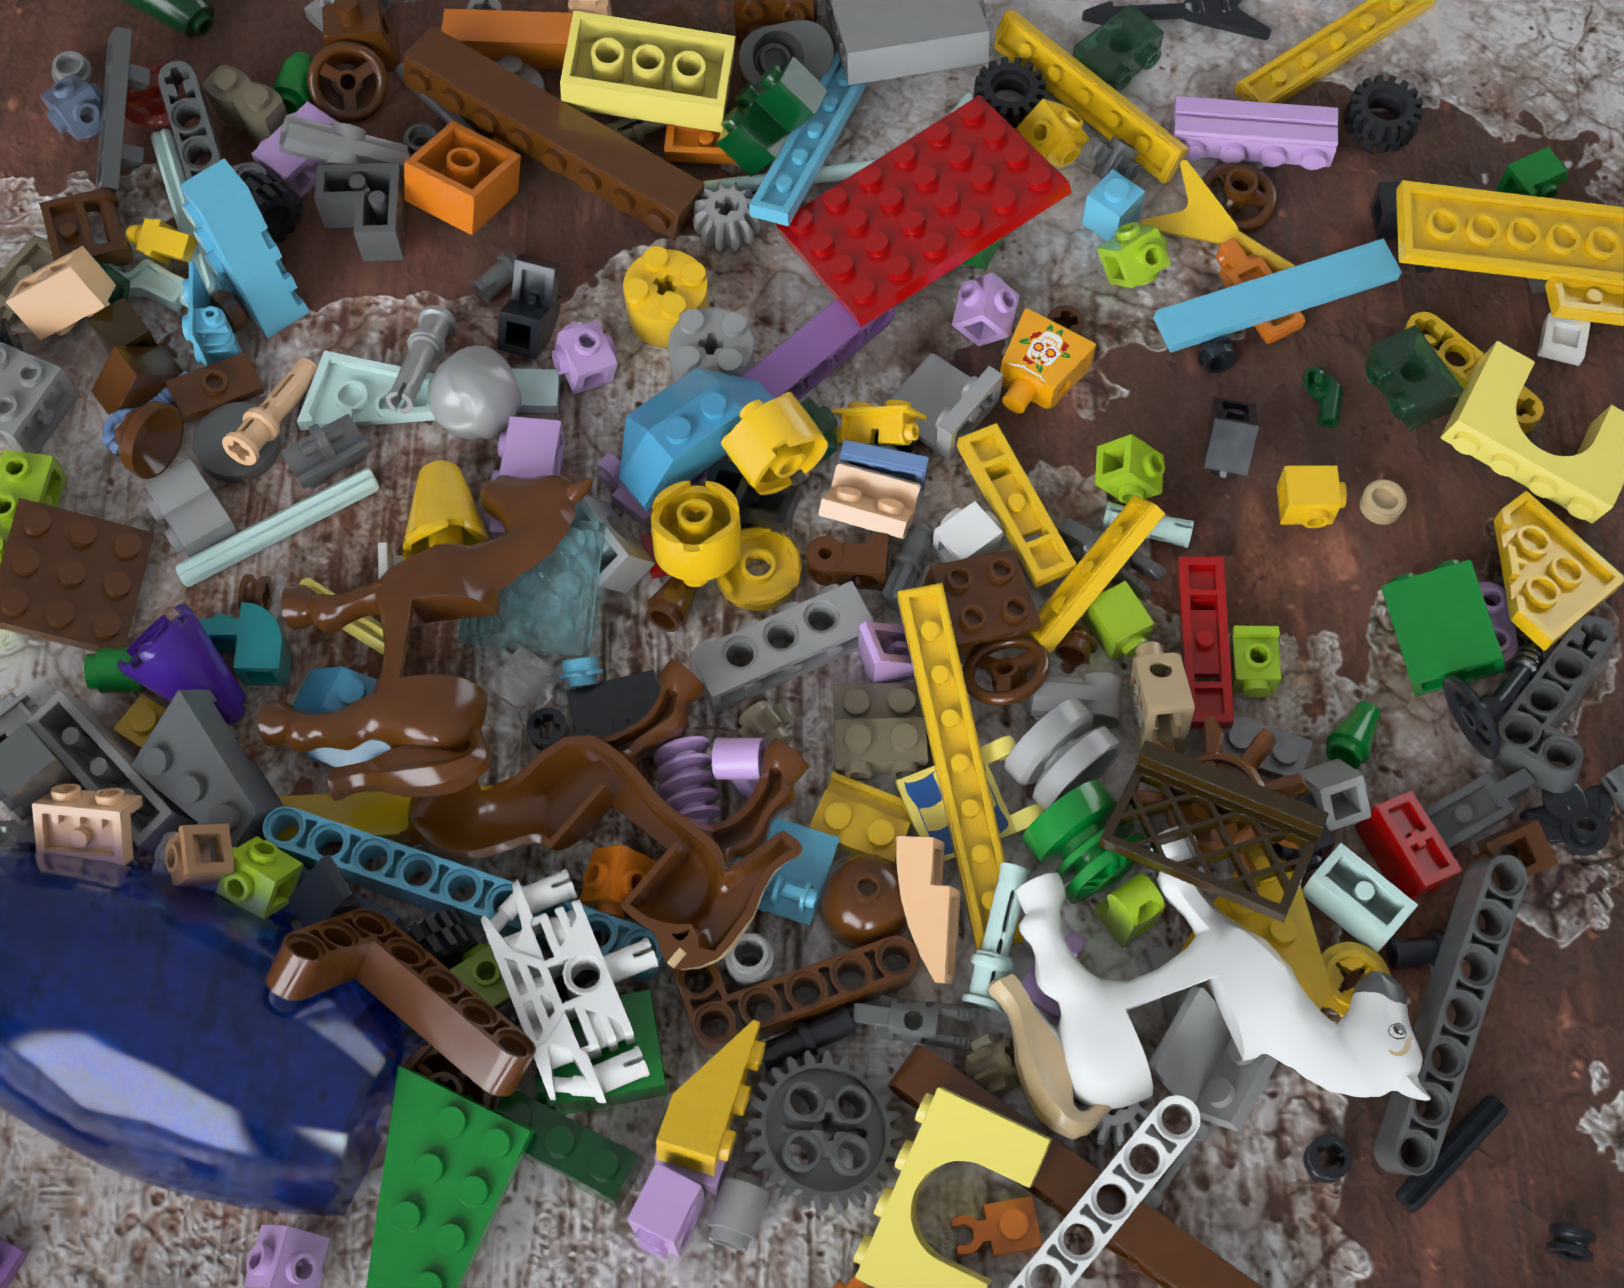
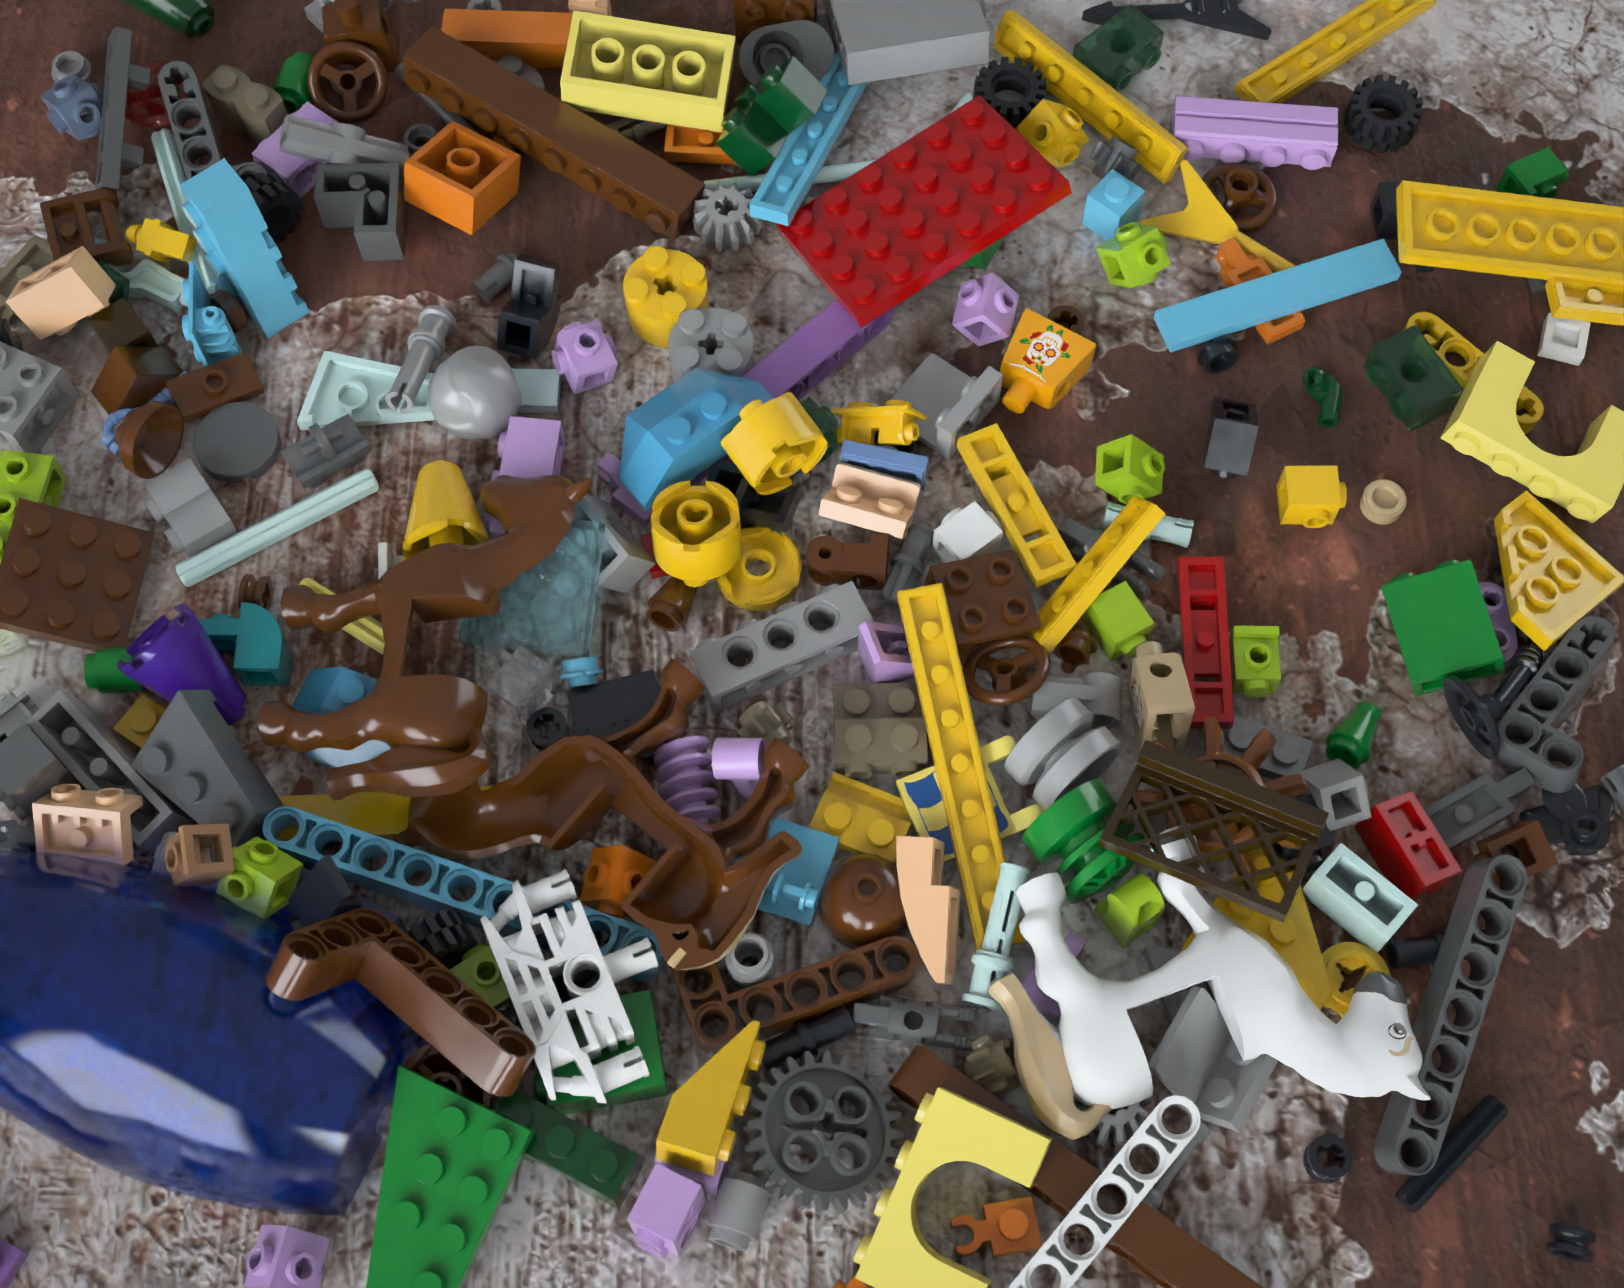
light nougat pin [222,358,318,466] -> none

